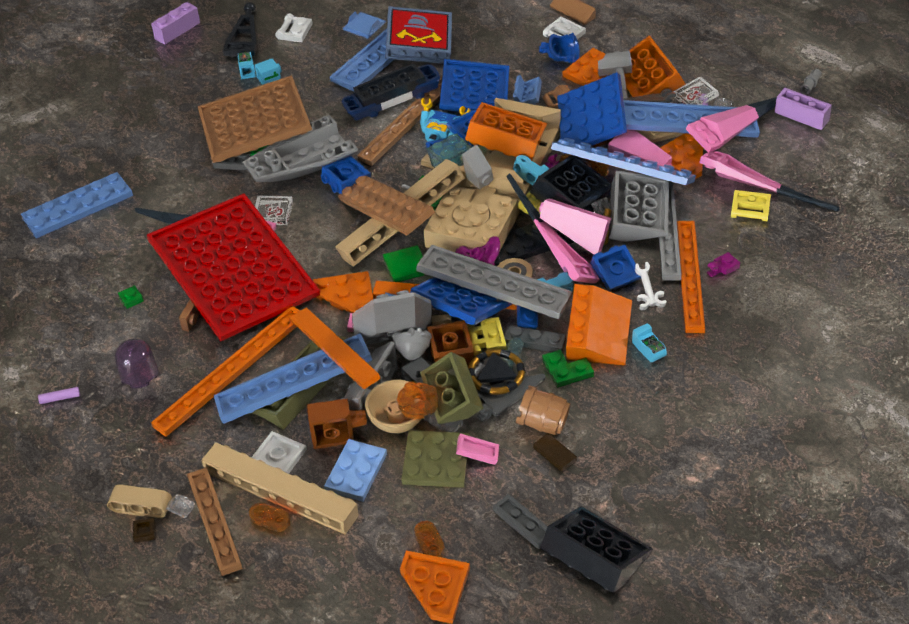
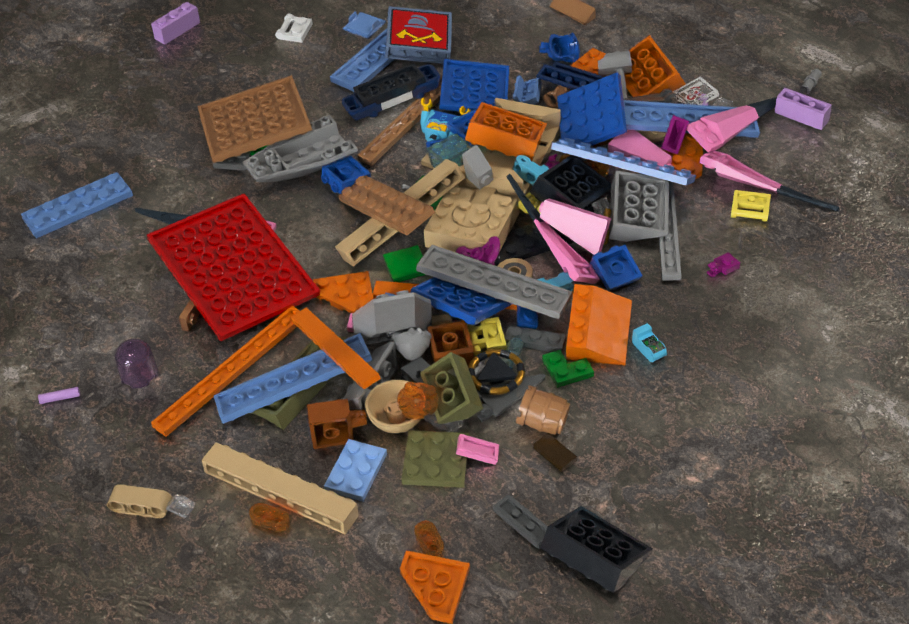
green plate [118,285,144,309] -> none
dark brown tile [133,518,156,543] -> none
medium nougat plate [187,467,242,576] -> none
black plate [223,2,257,57] -> none
medium azure leg [238,52,256,79] -> none
white tile [251,431,307,474] -> none
medium azure brick [255,58,282,85] -> none
clear tile [255,196,293,225] -> none
white plate [543,17,586,40] -> none
white bar [635,262,667,310] -> none
orange tile [677,221,705,333] -> none
none -> dark blue slope [536,61,604,90]
none -> magenta slope [661,115,689,154]

